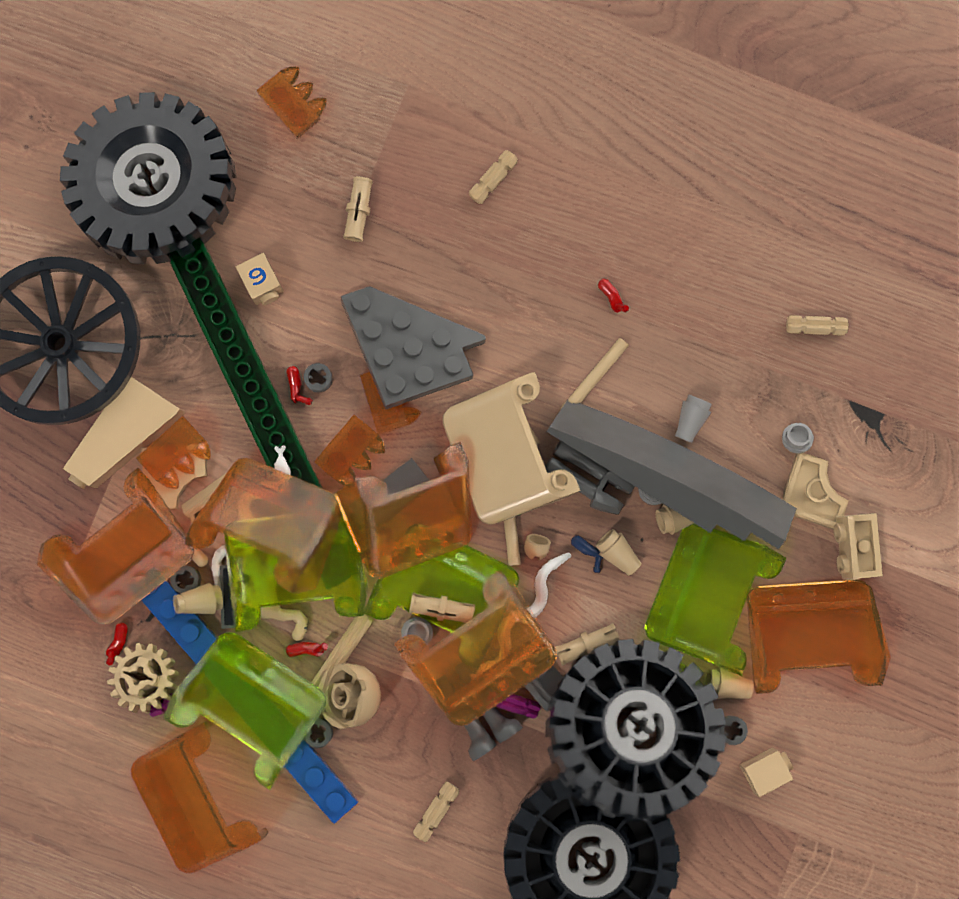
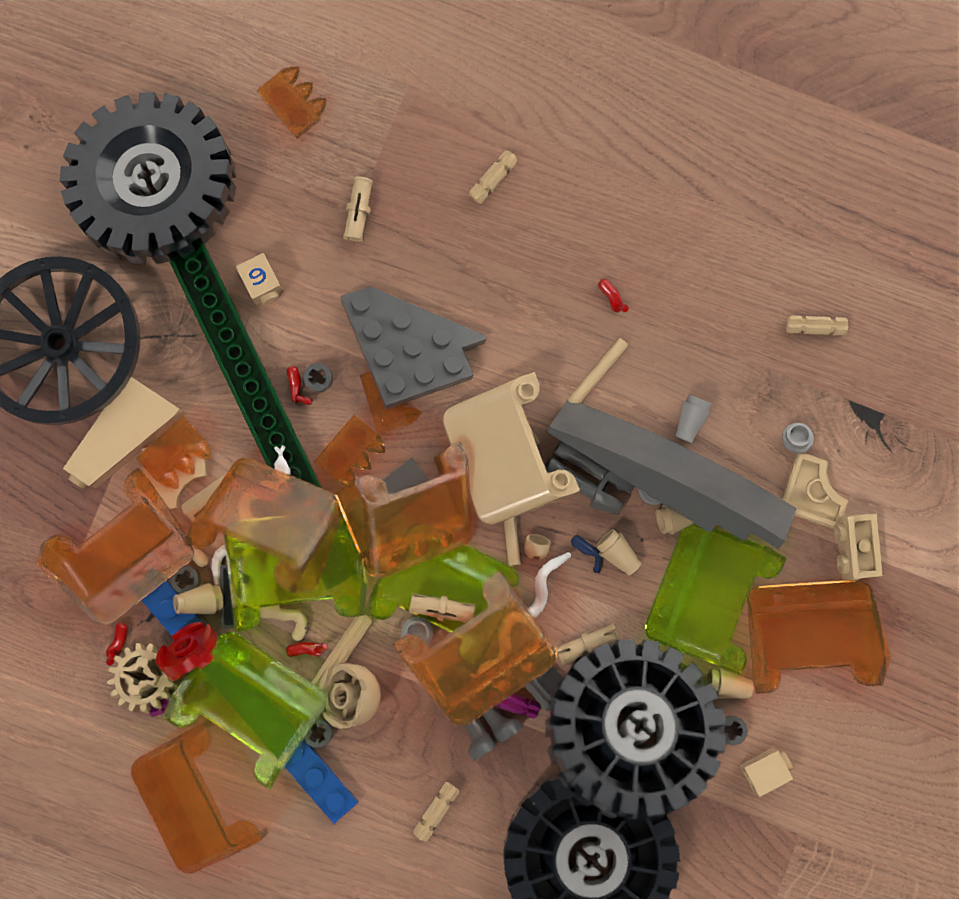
none -> red plate [155,622,218,681]

